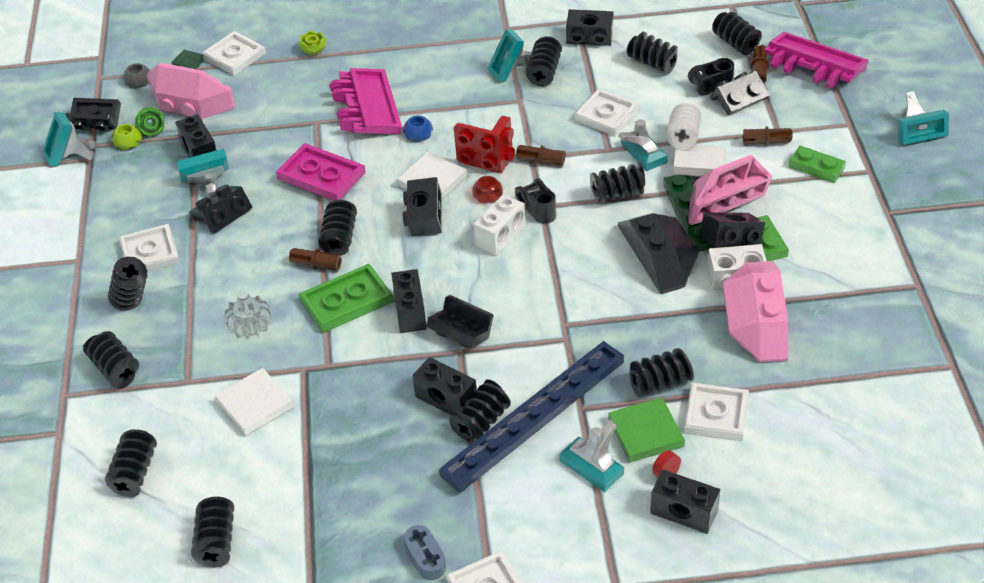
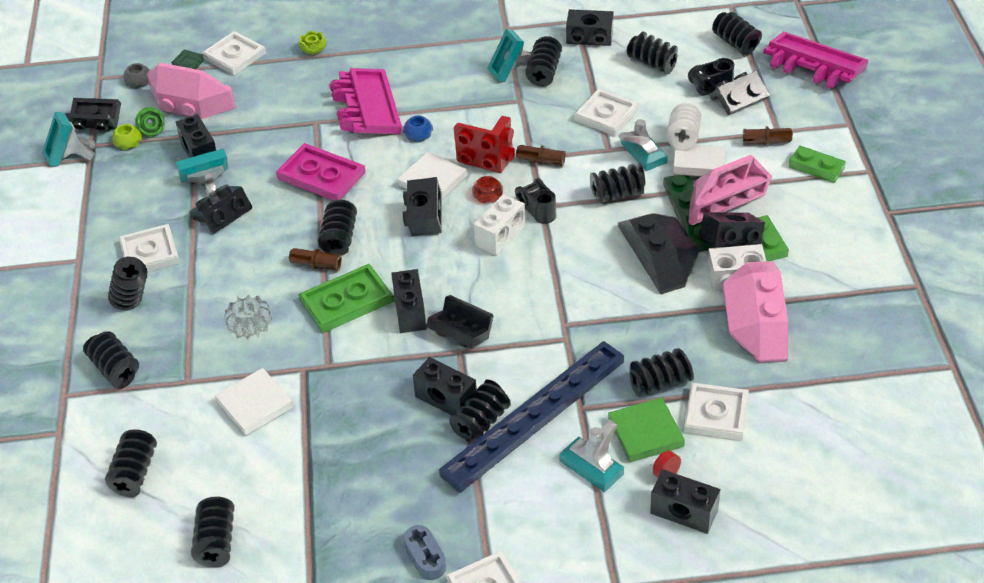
reddish brown axle [750,45,769,83] -> none
teal piece [898,91,949,145] -> none

